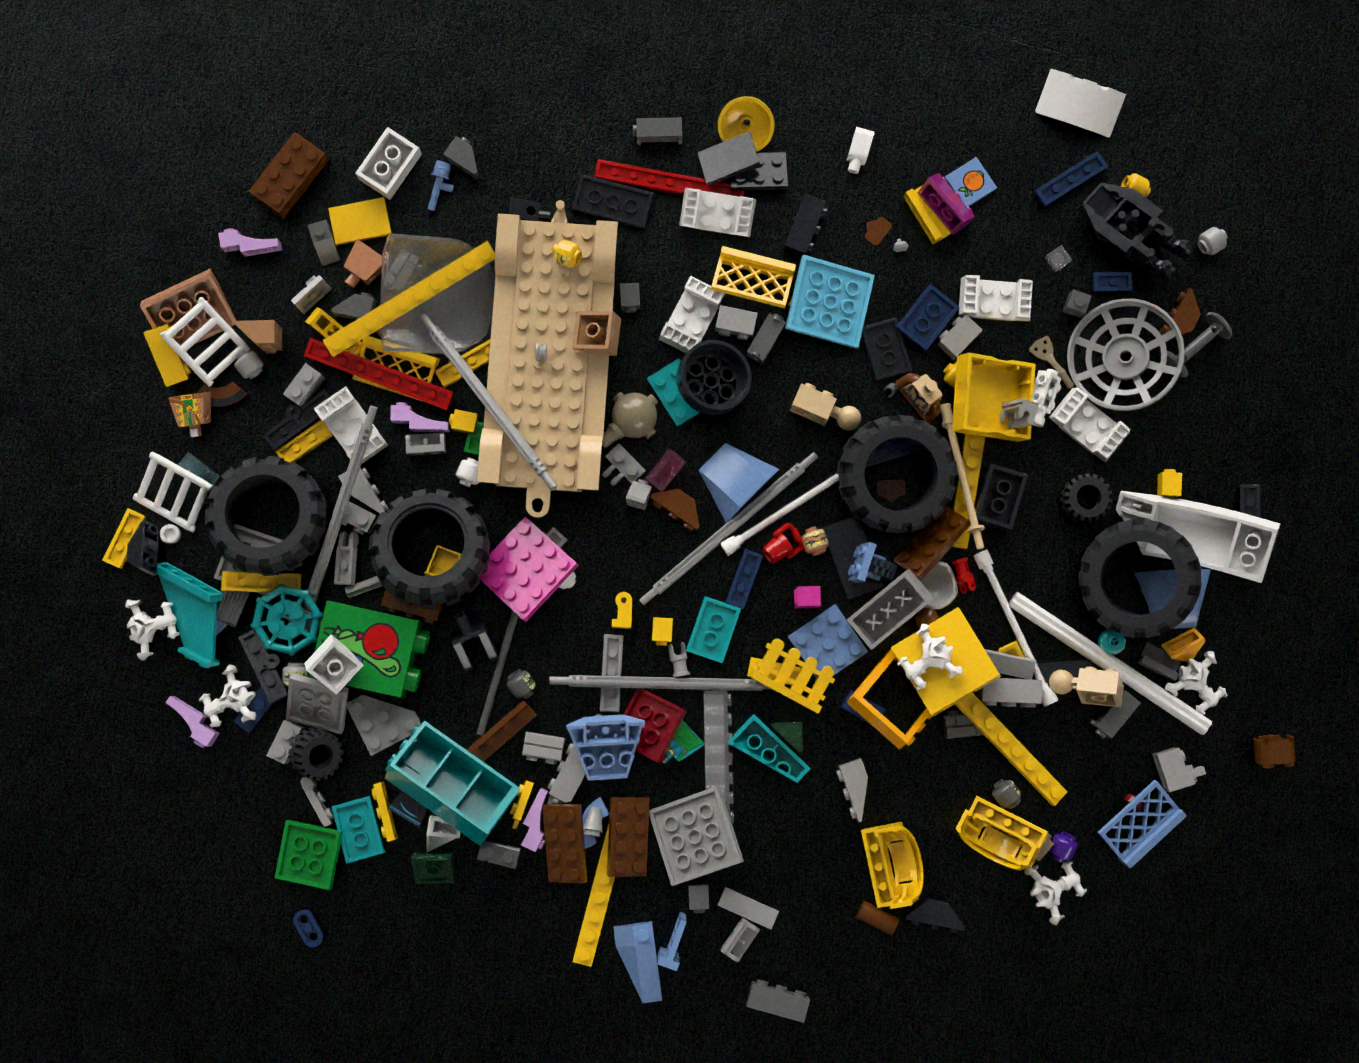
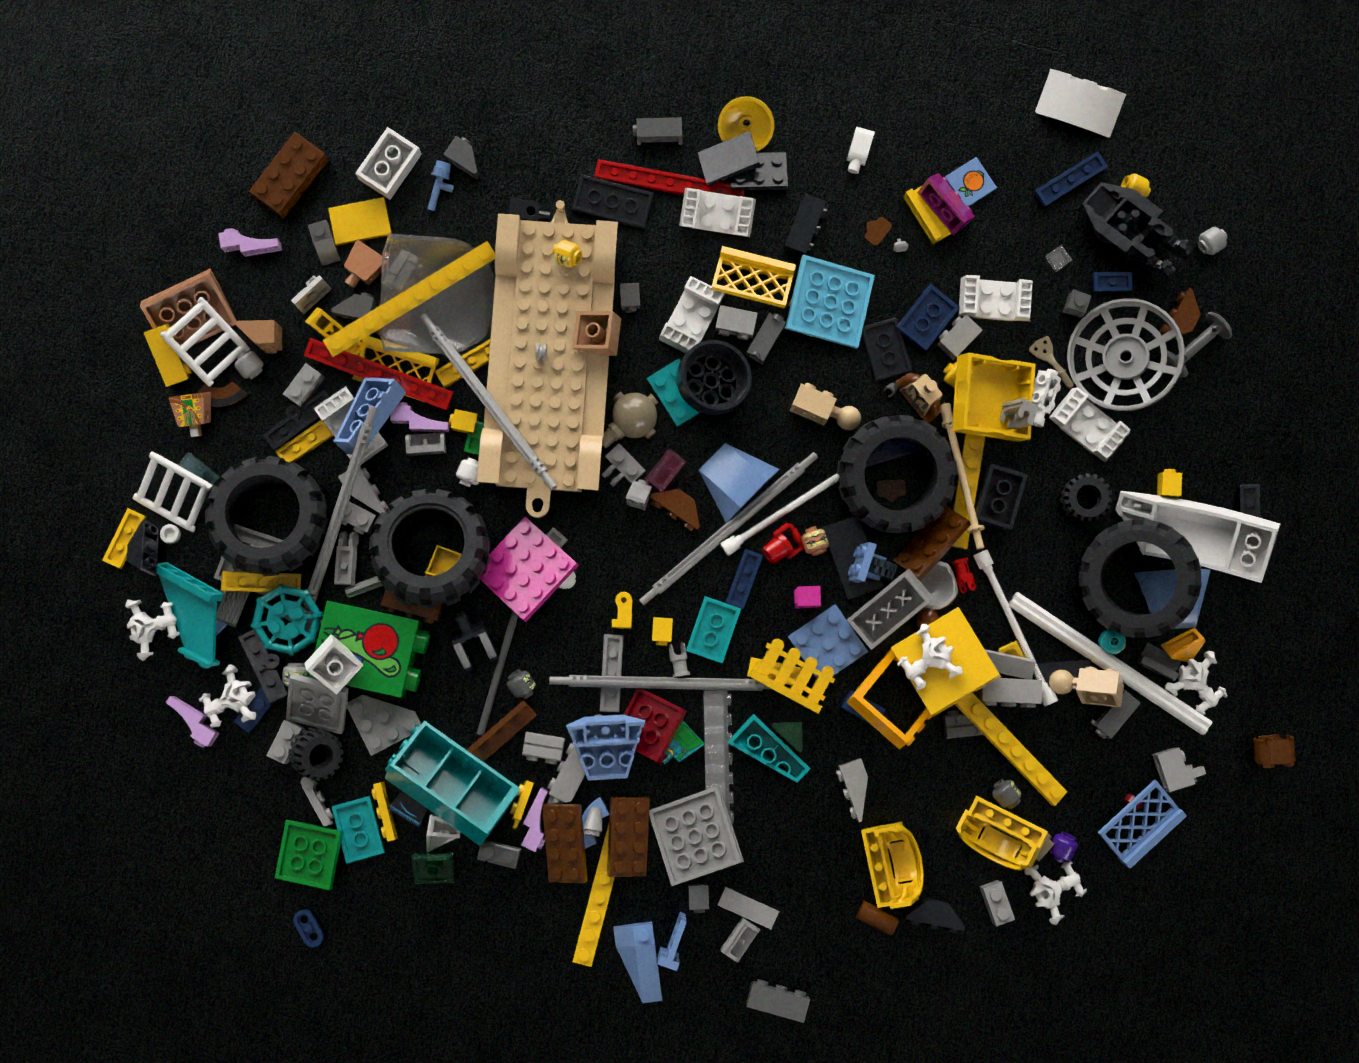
none -> medium blue wedge [334,377,406,455]
none -> light grey brick [979,880,1015,926]

